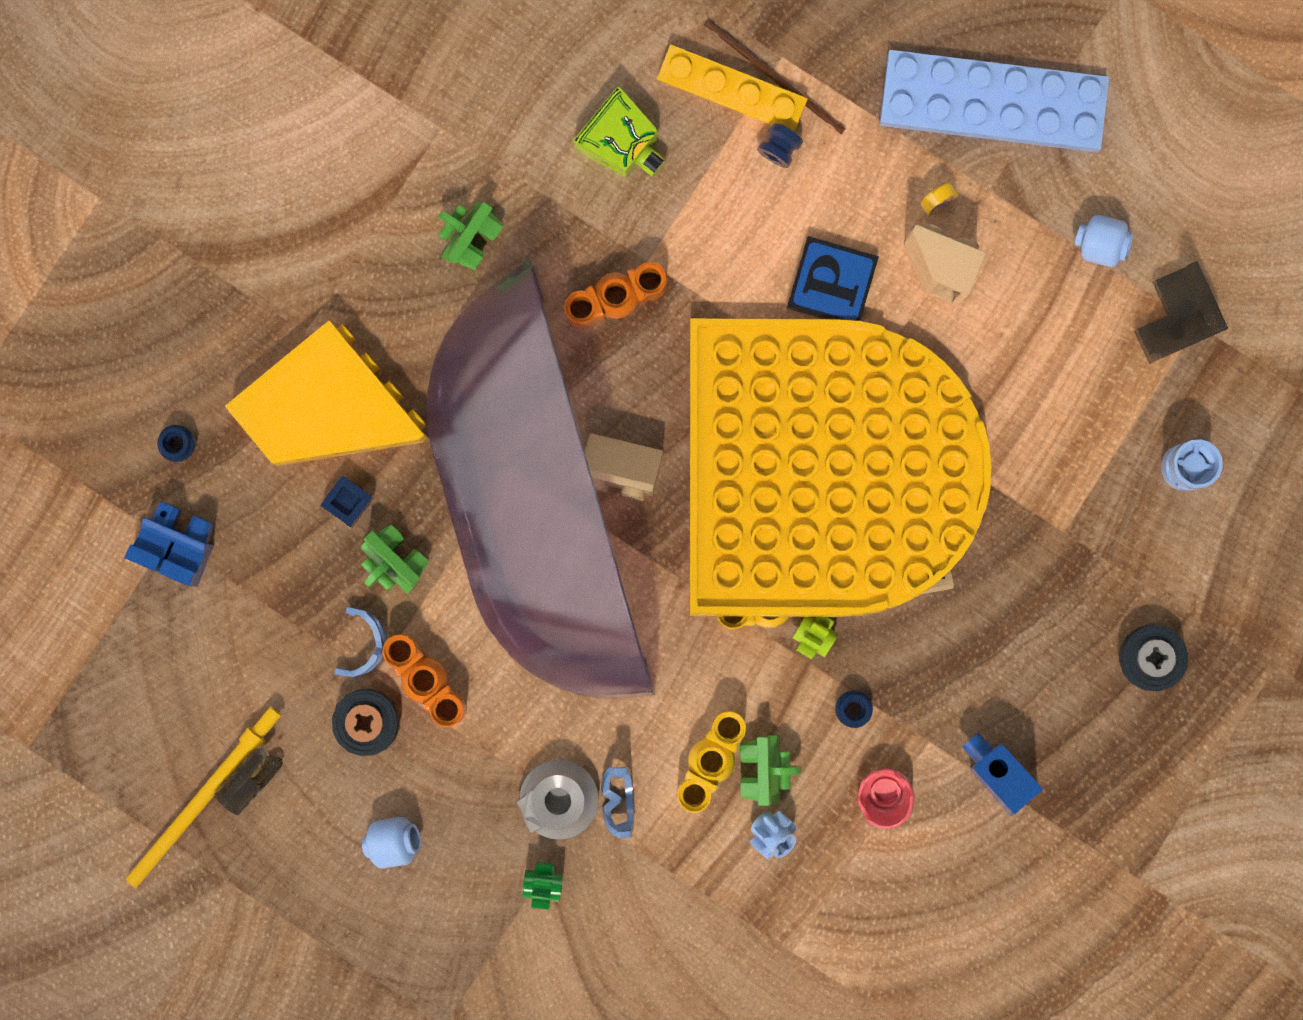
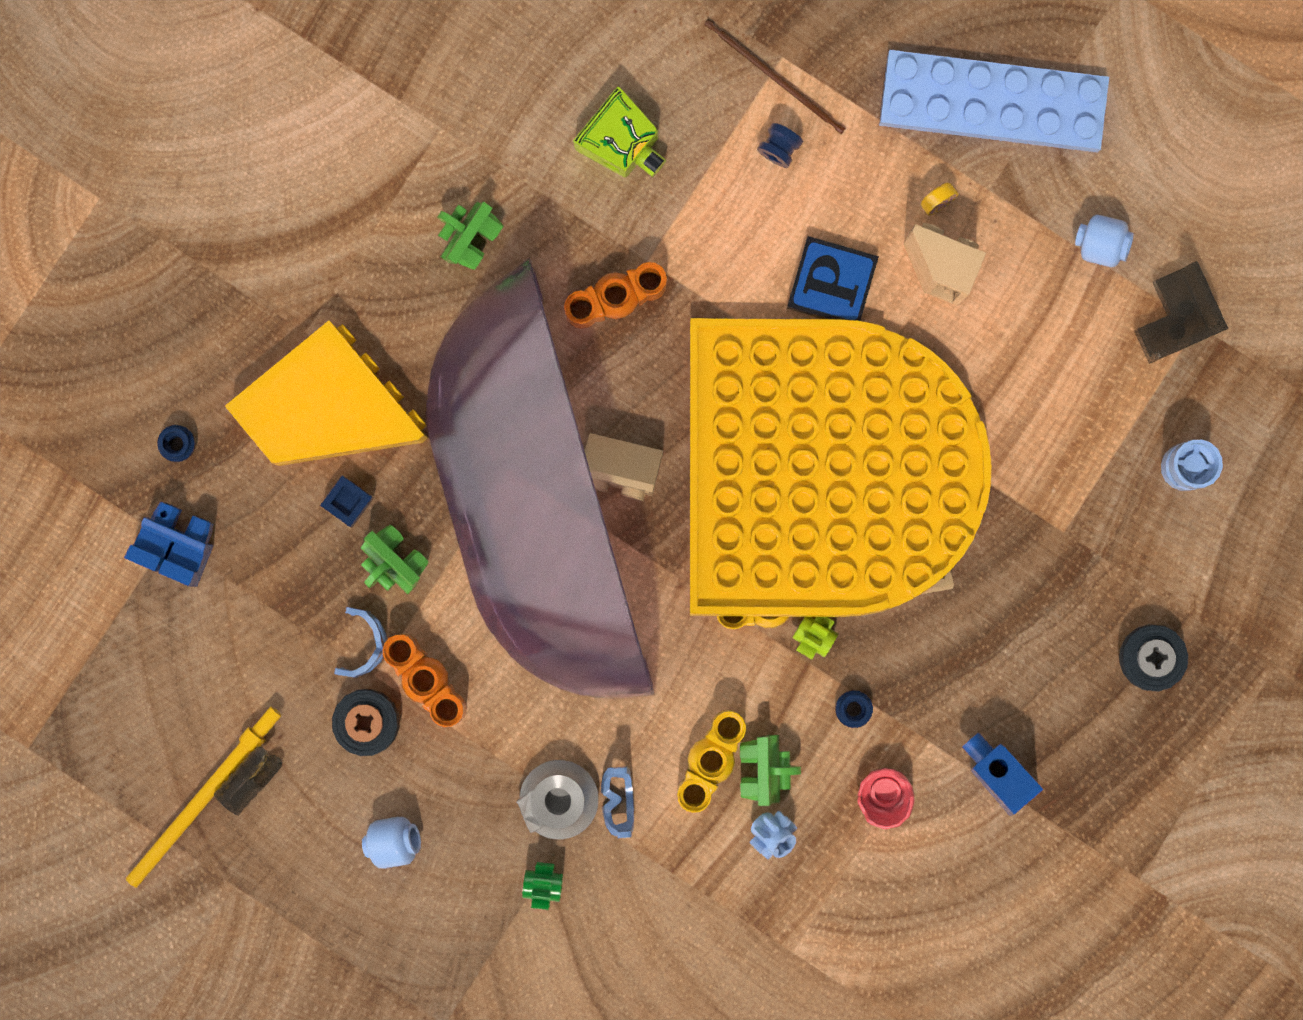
yellow plate [657,44,808,132] -> none

